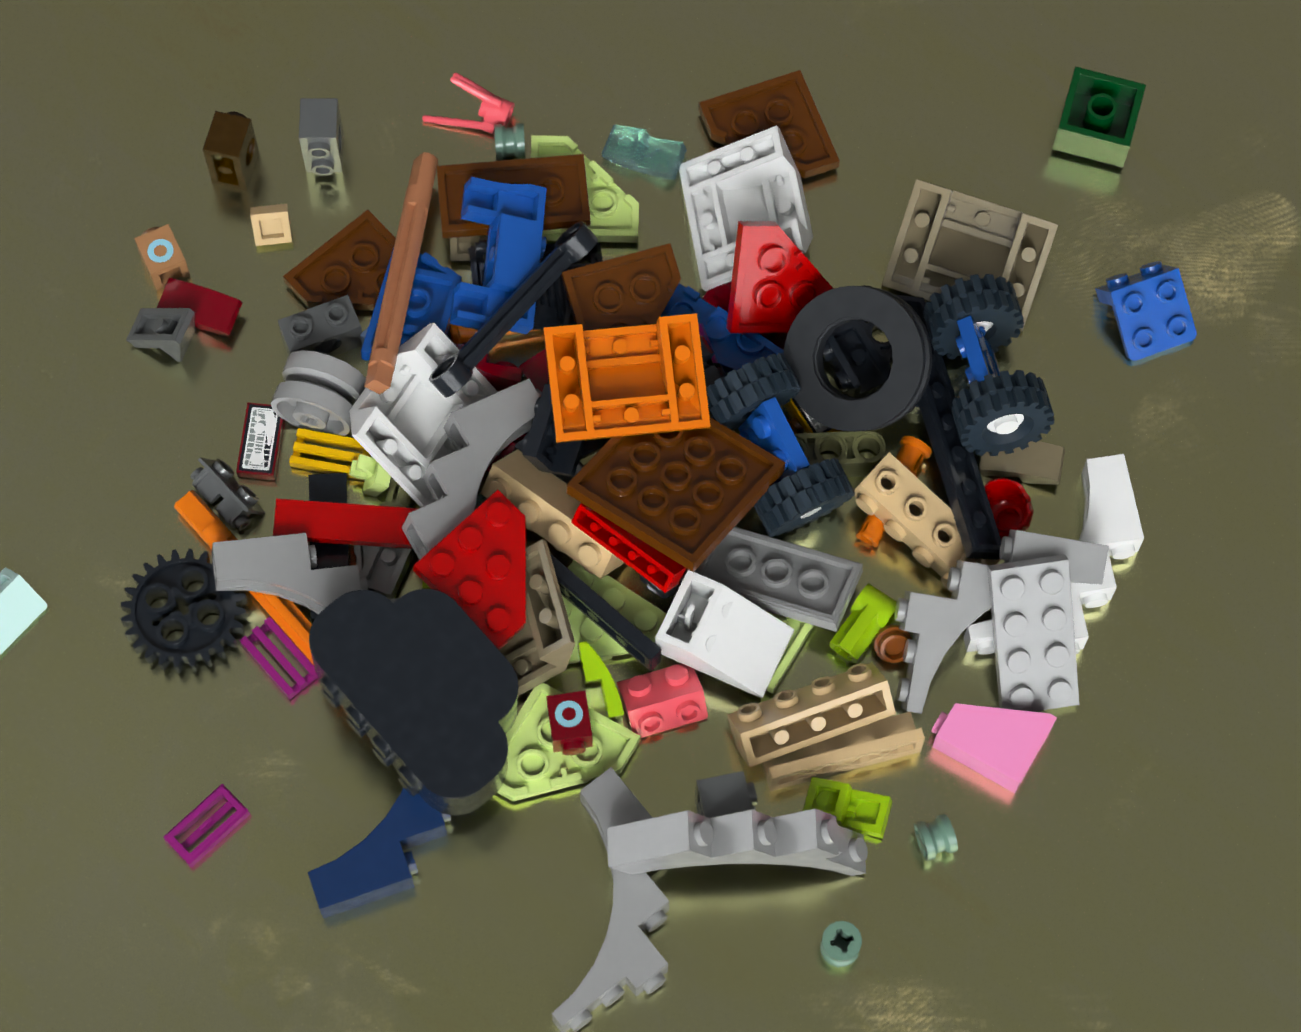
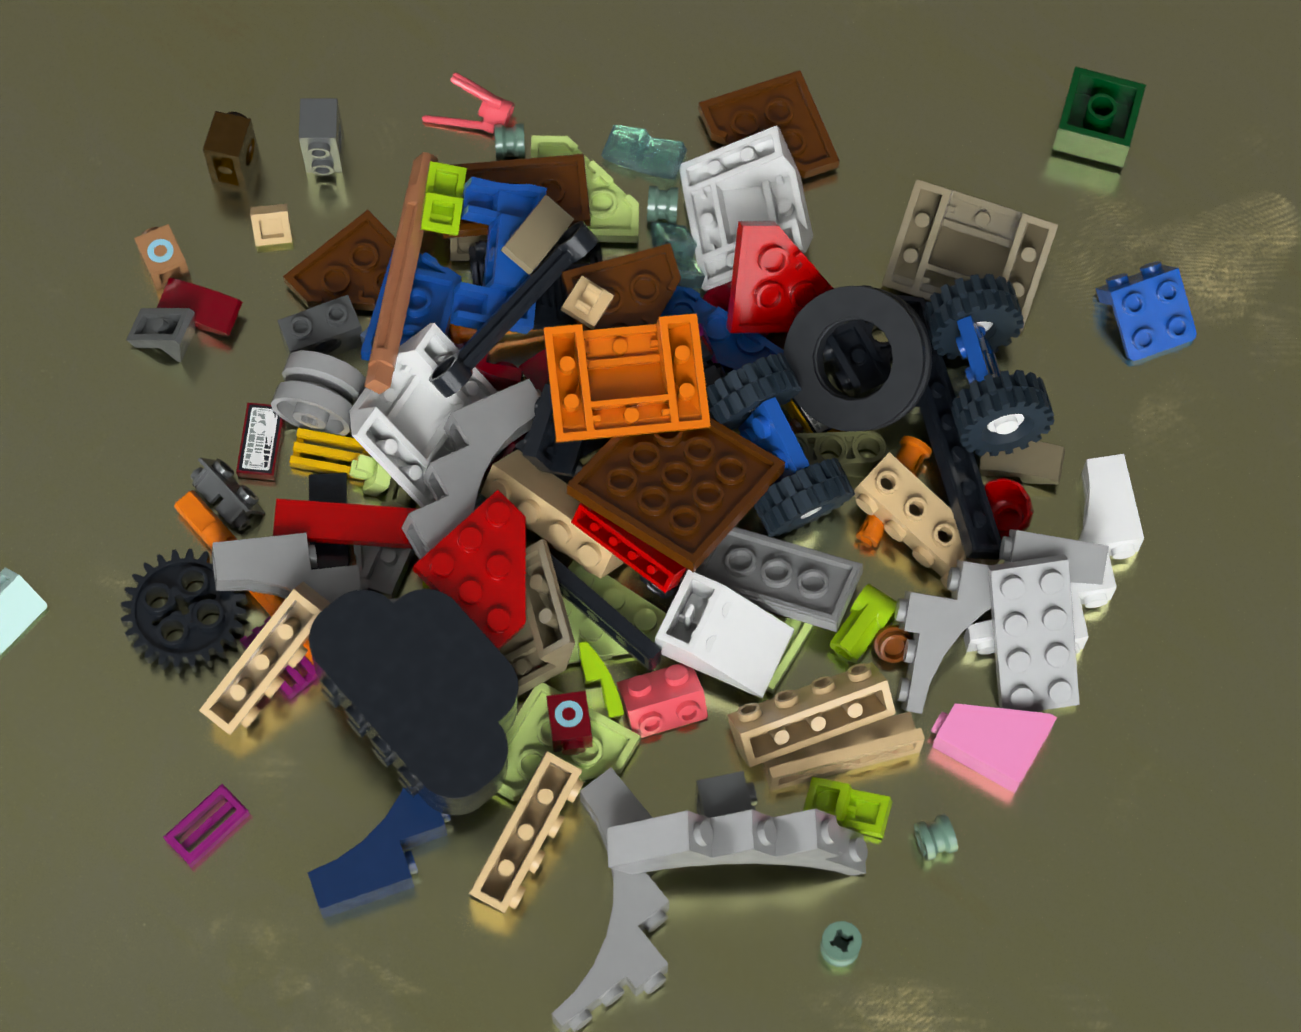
none -> tan brick [199,581,331,735]
none -> lime slope [420,161,467,236]
none -> tan brick [469,751,584,913]
none -> dark tan slope [501,195,574,275]
none -> tan tile [561,276,614,330]
none -> sand green wheel [647,186,679,224]
none -> clear light blue slope [650,222,705,289]

